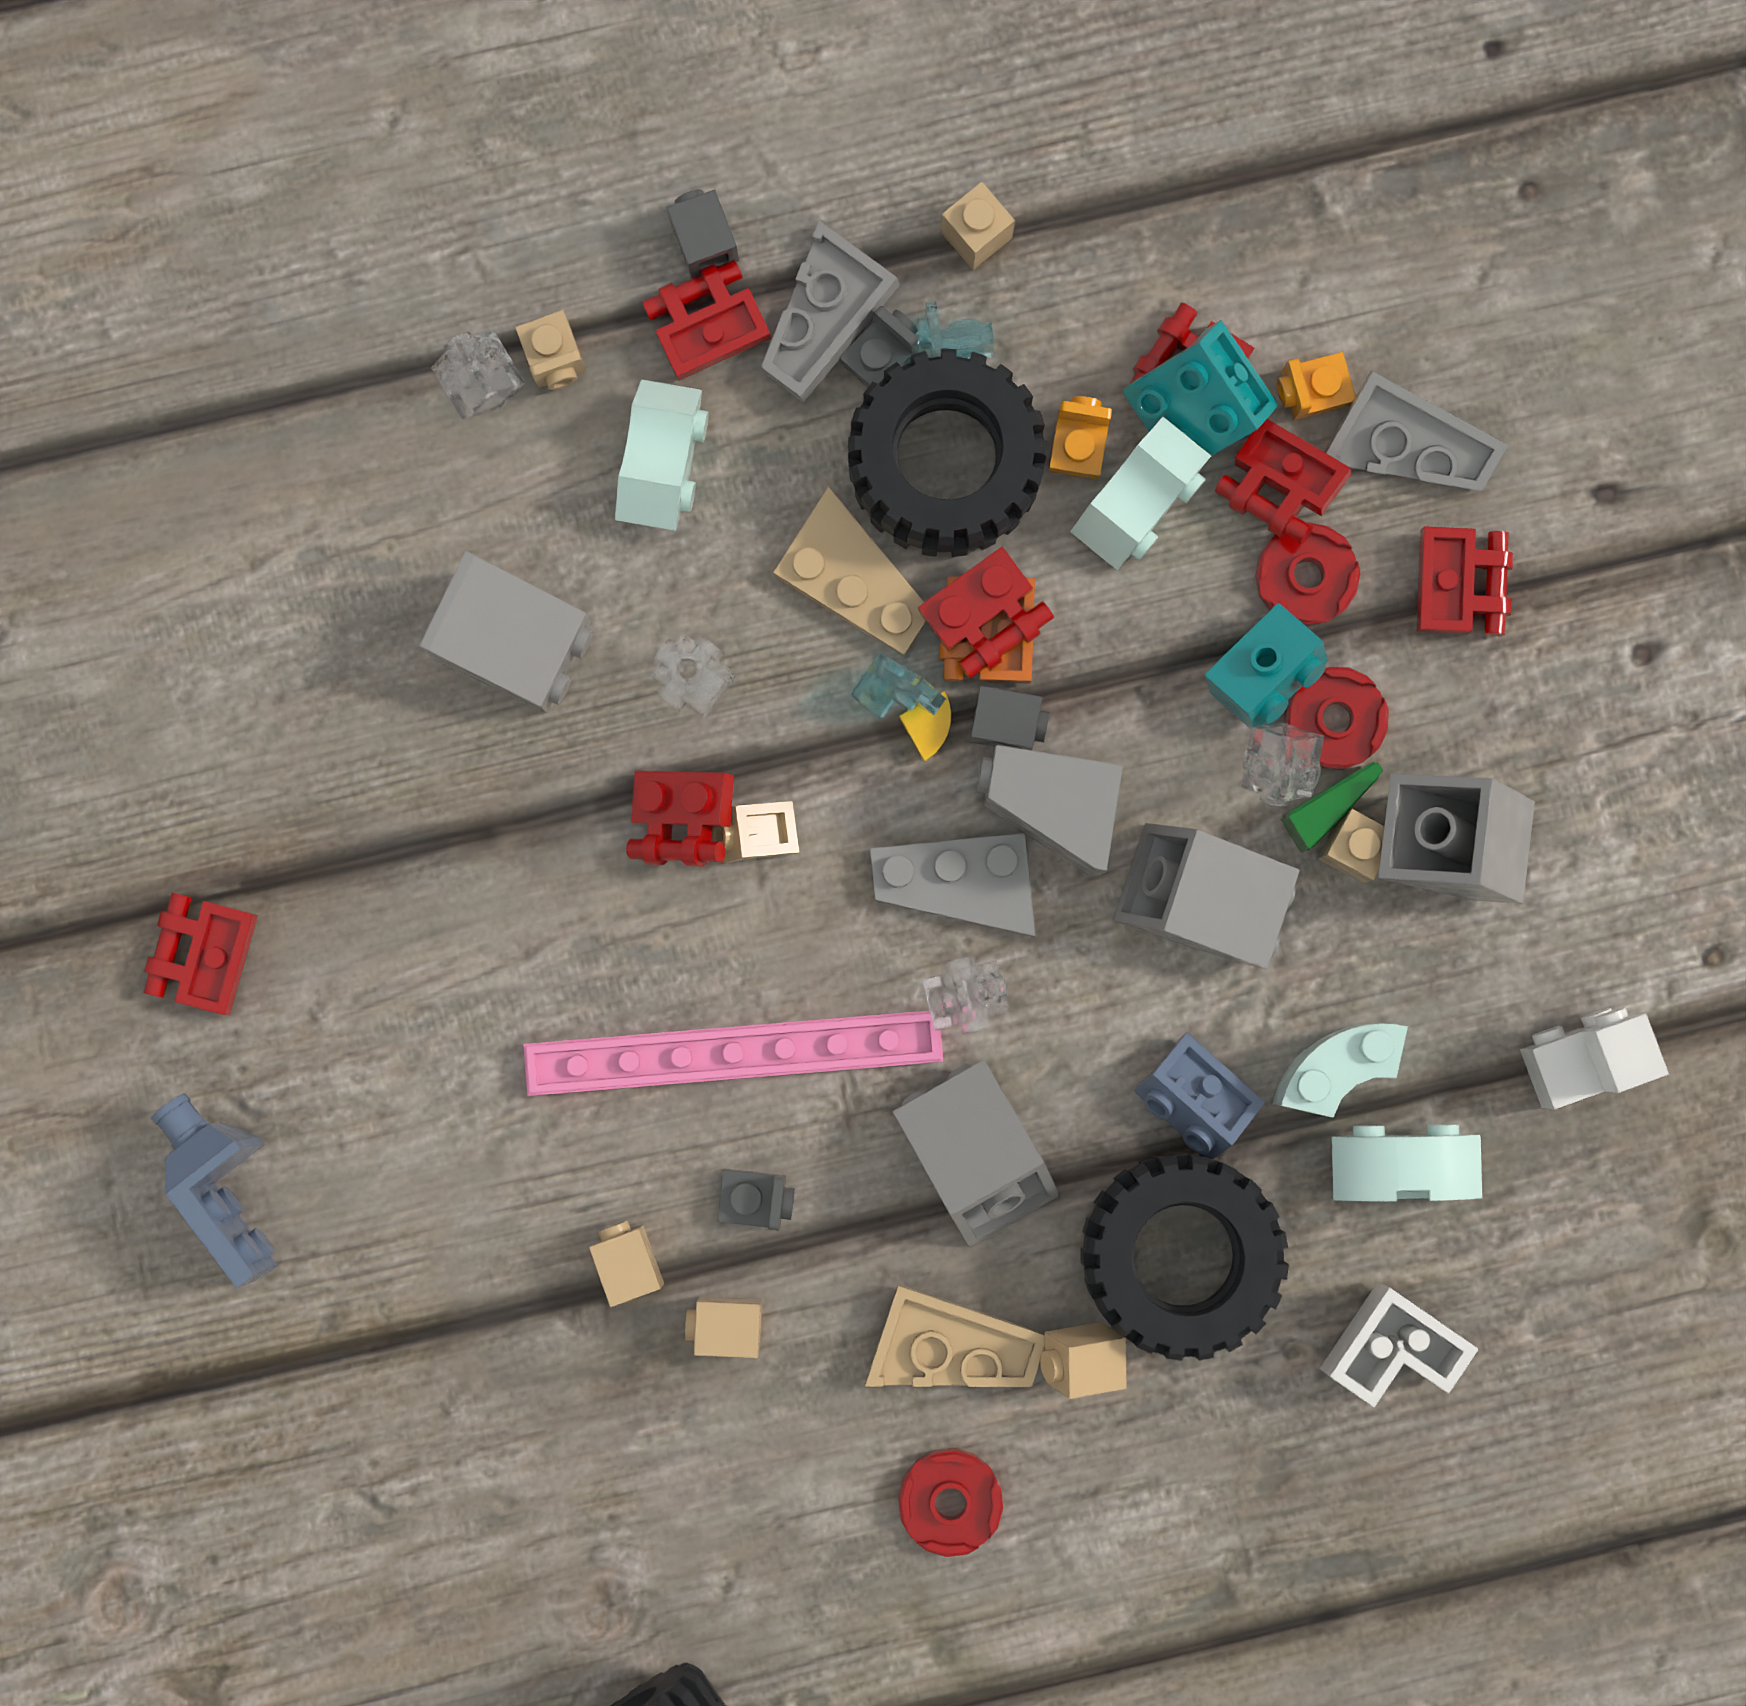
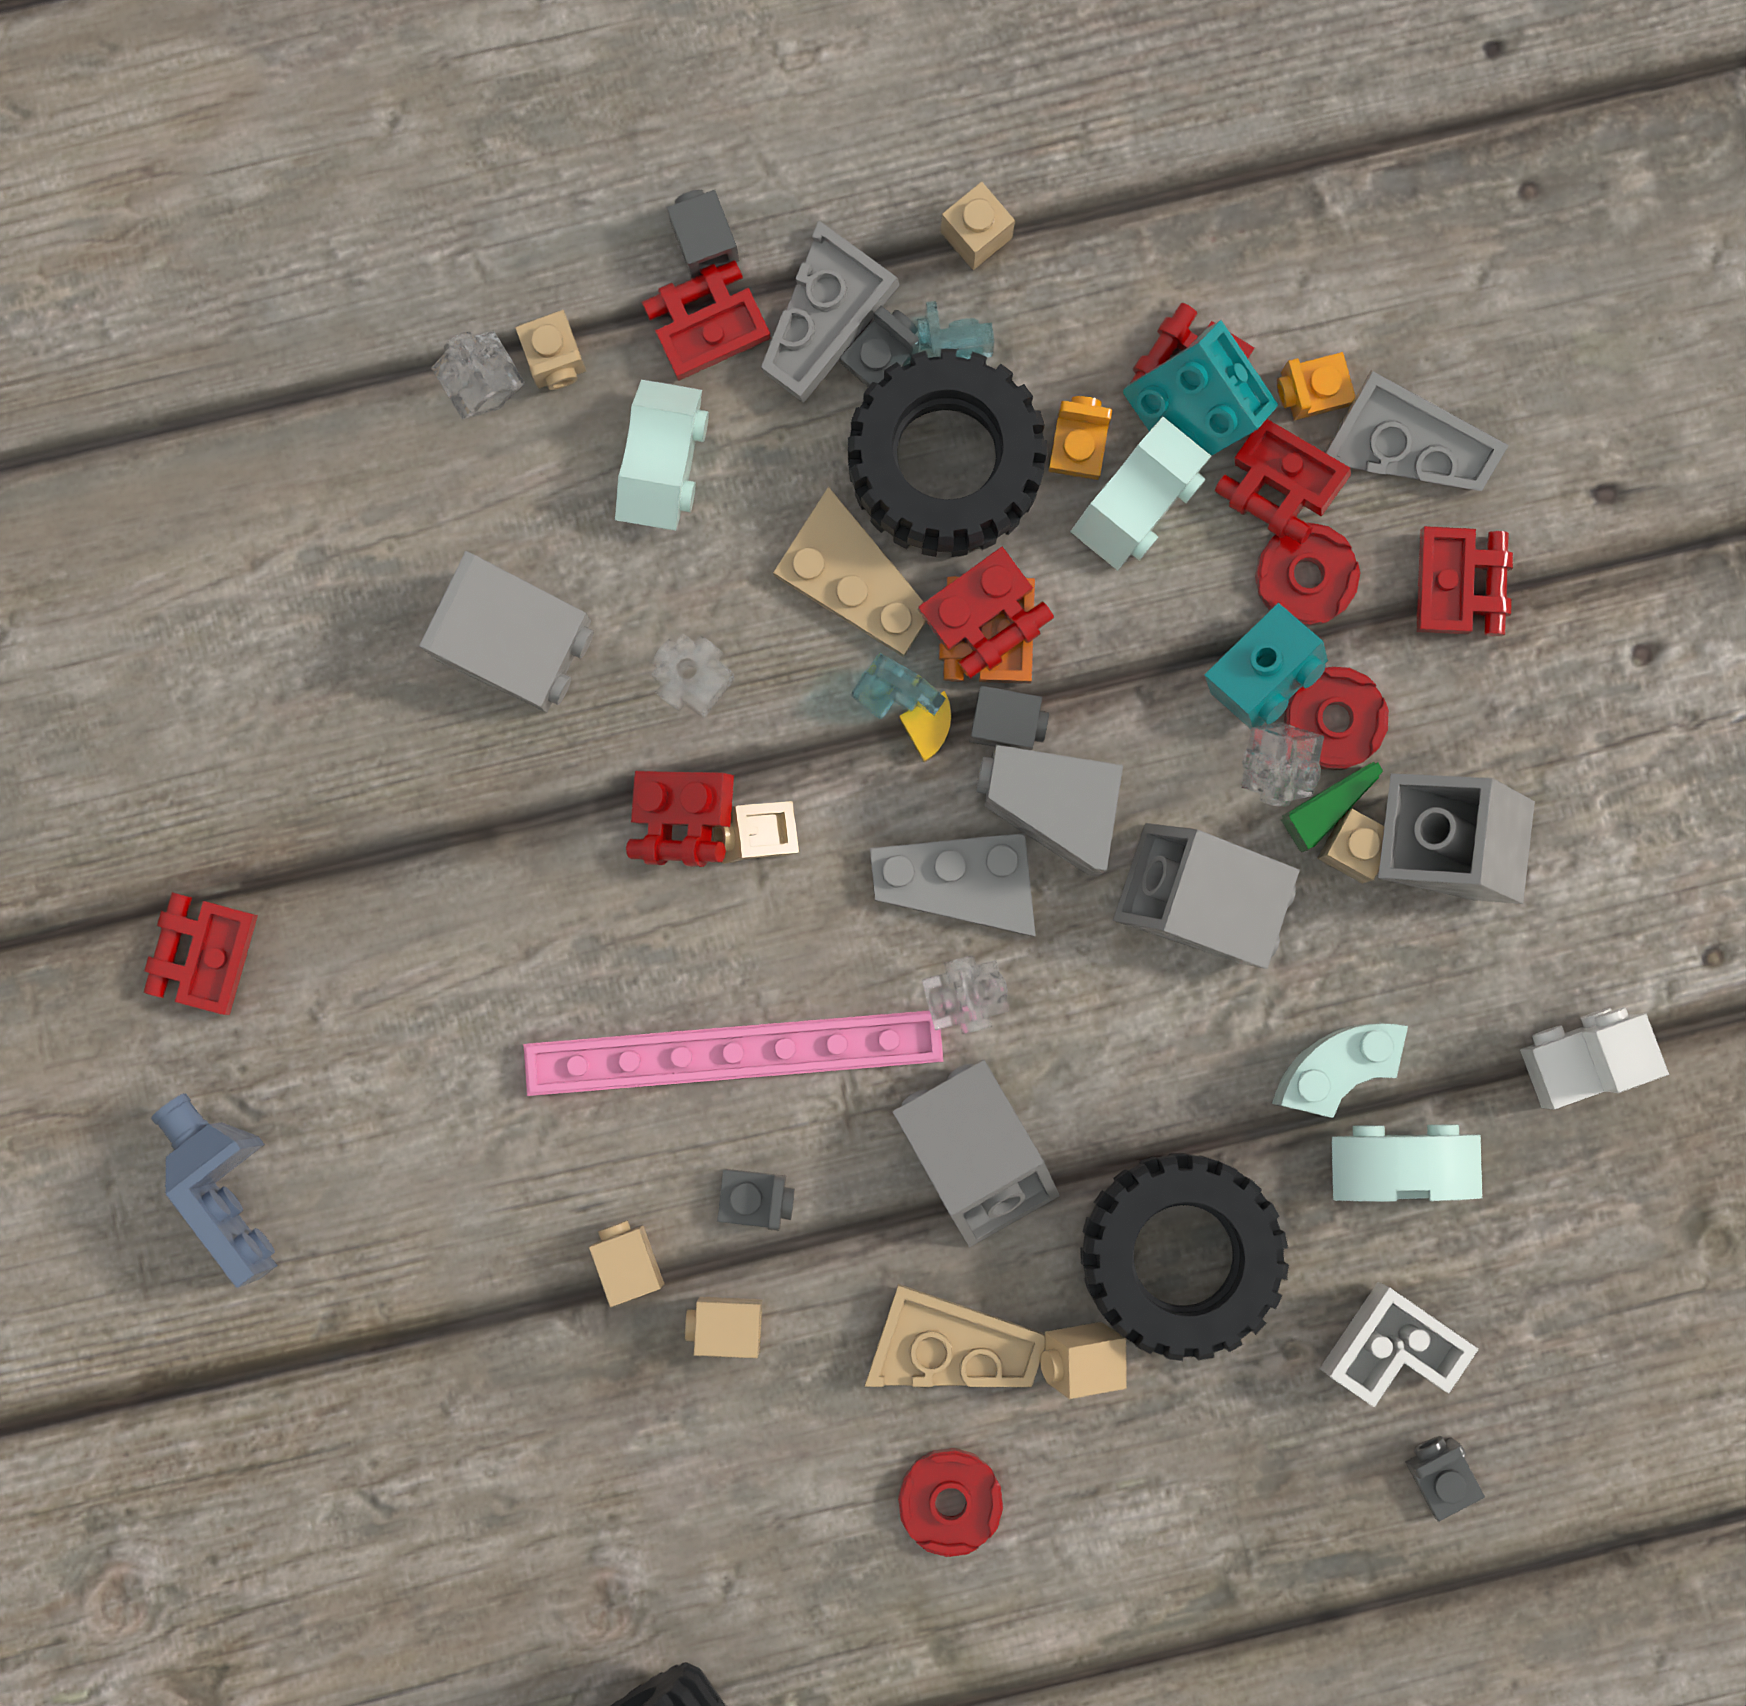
sand blue bracket [1134,1032,1265,1159] -> none
none -> dark grey bracket [1405,1436,1485,1522]

